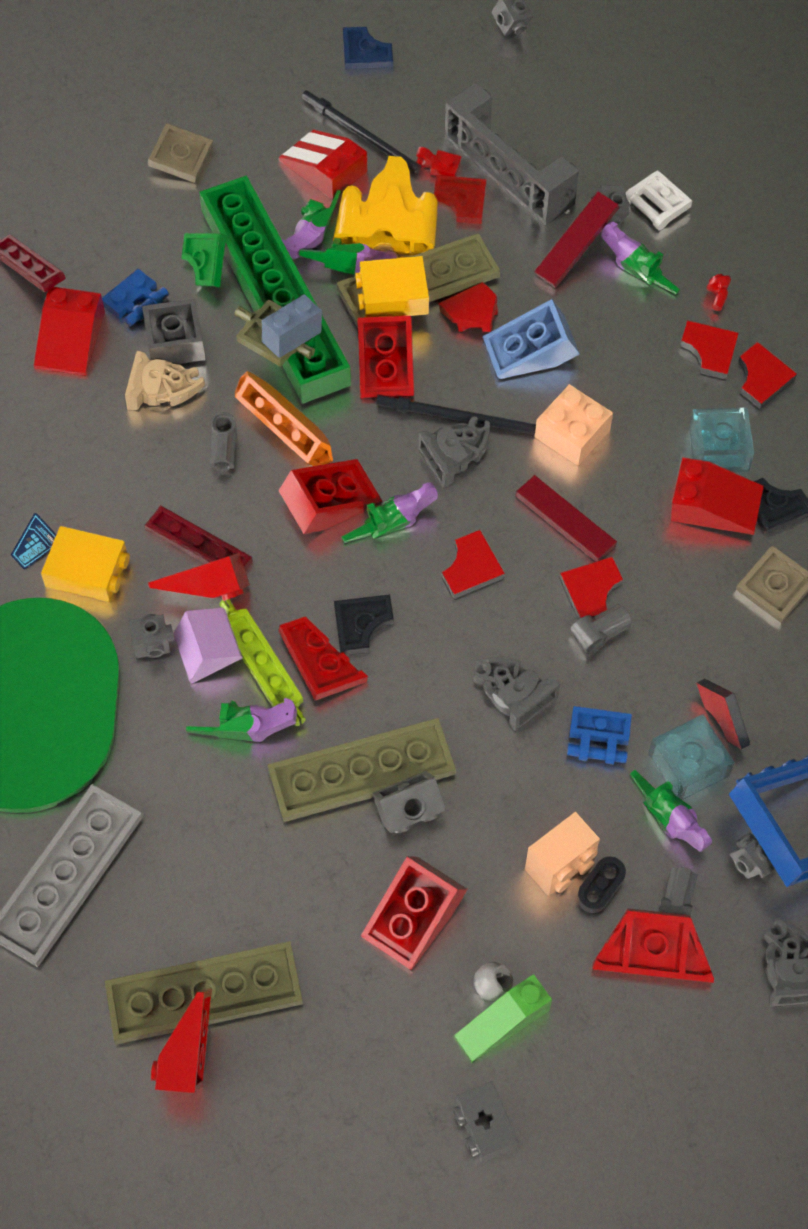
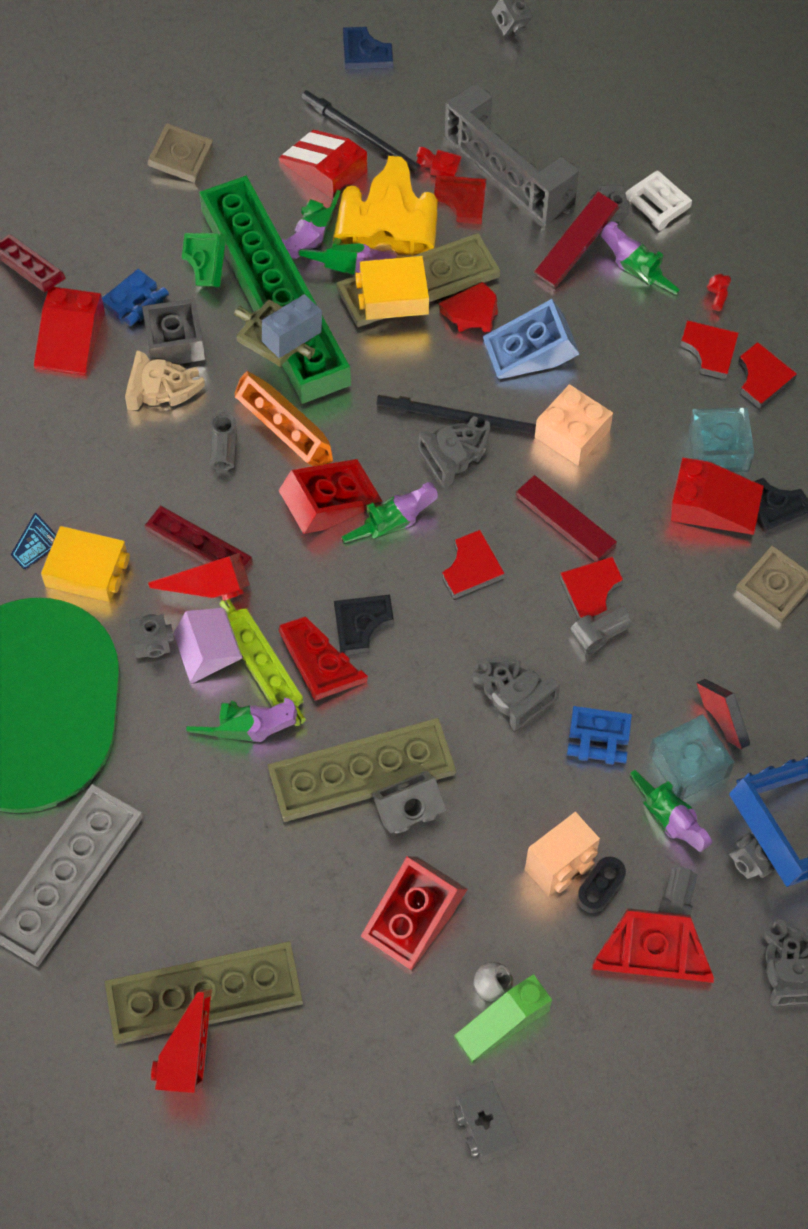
red slope [358,315,414,398] -> none

